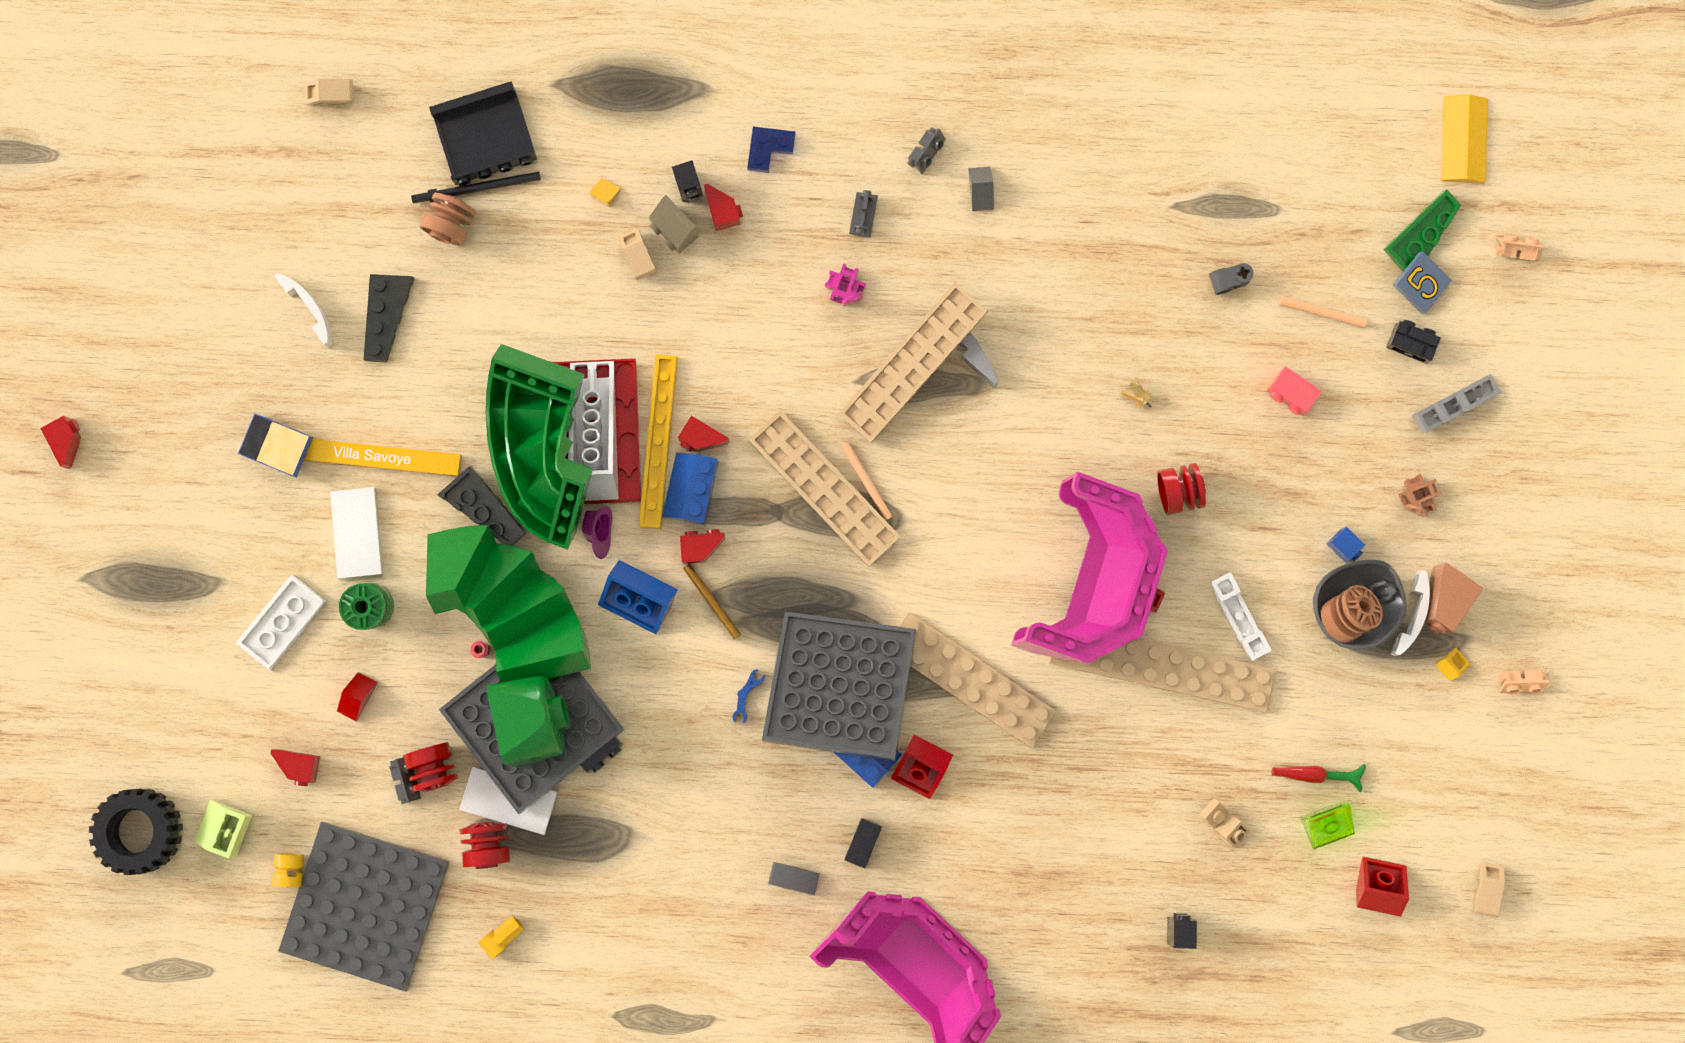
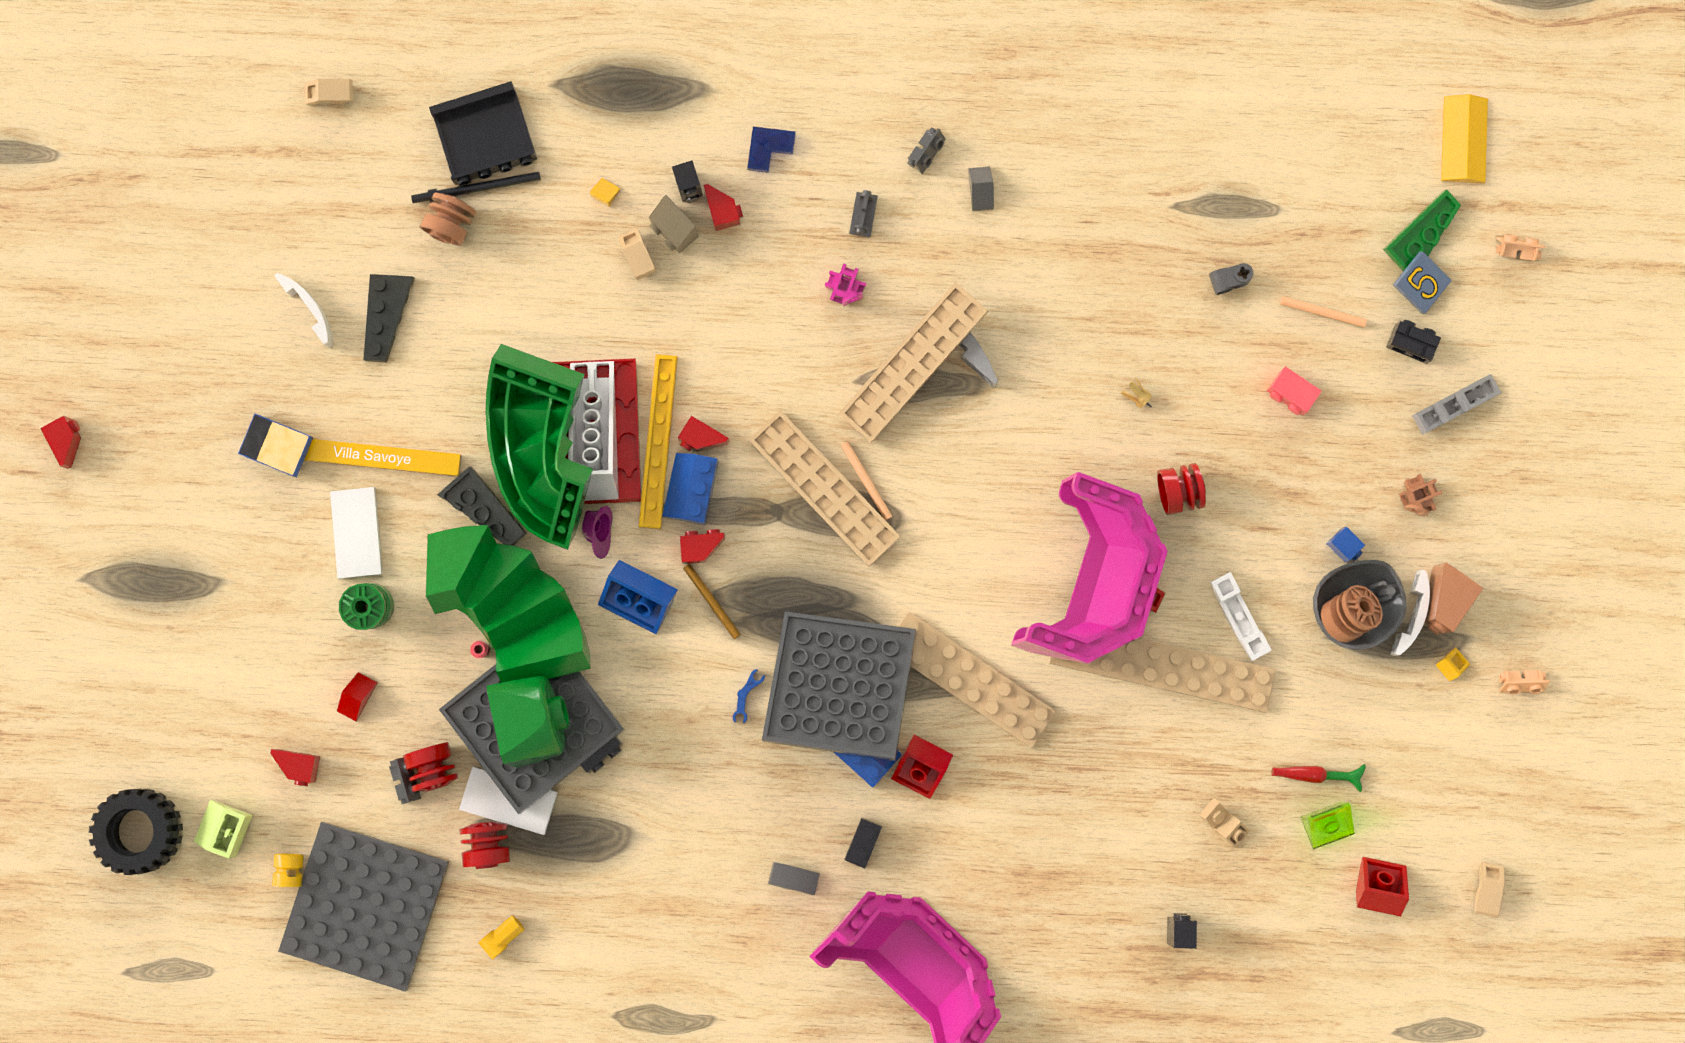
white tile [236,574,327,671] -> none

